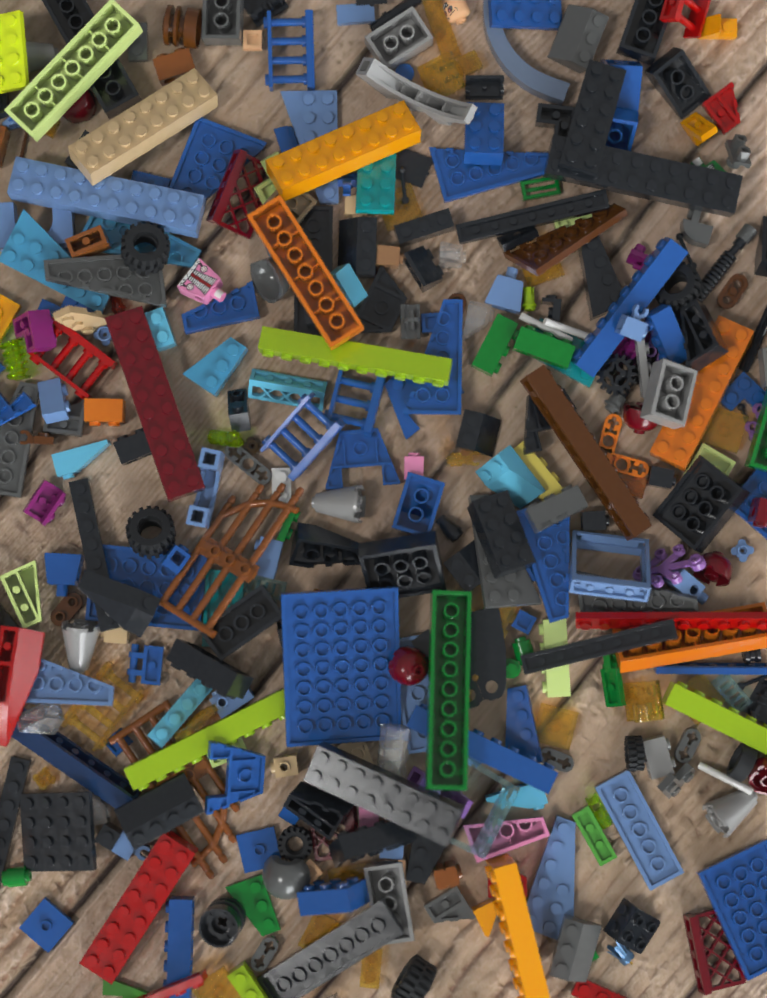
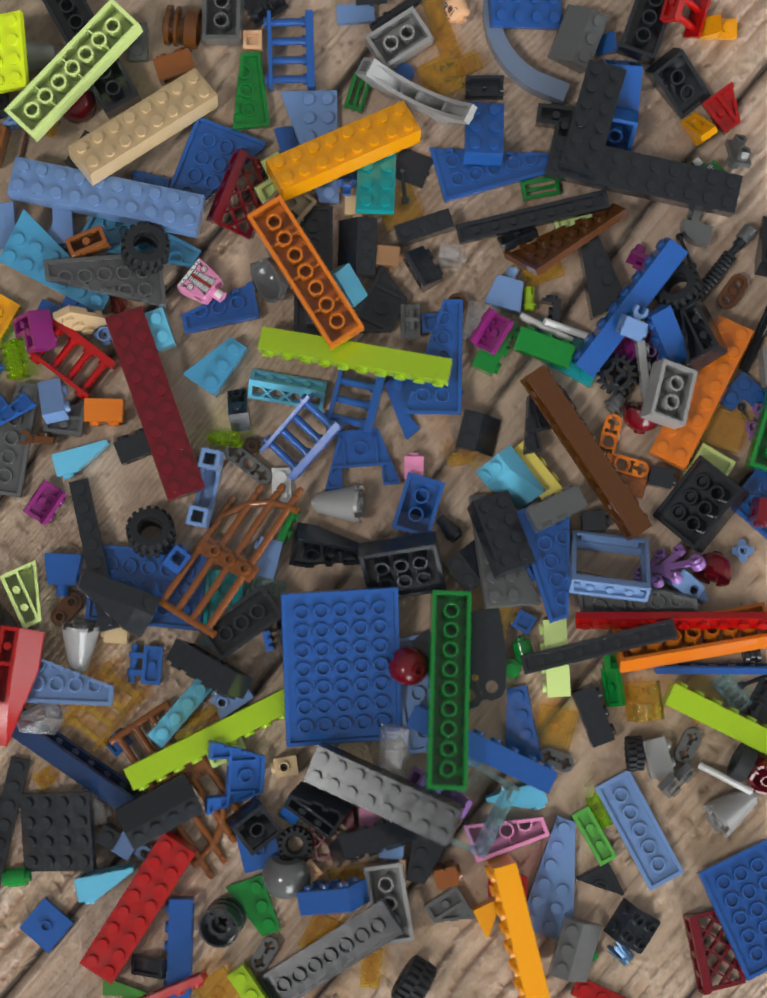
none -> medium azure slope [74,861,139,905]
none -> black tile [131,953,167,980]
none -> black slope [225,796,283,856]
none -> green wing [232,52,270,131]
none -> blue tile [262,630,276,652]
none -> green tile [343,71,370,114]
none -> magenta bracket [470,308,514,356]
none -> black brick [571,684,616,748]
none -> black tile [576,862,624,895]
none -> blue slope [596,31,618,56]

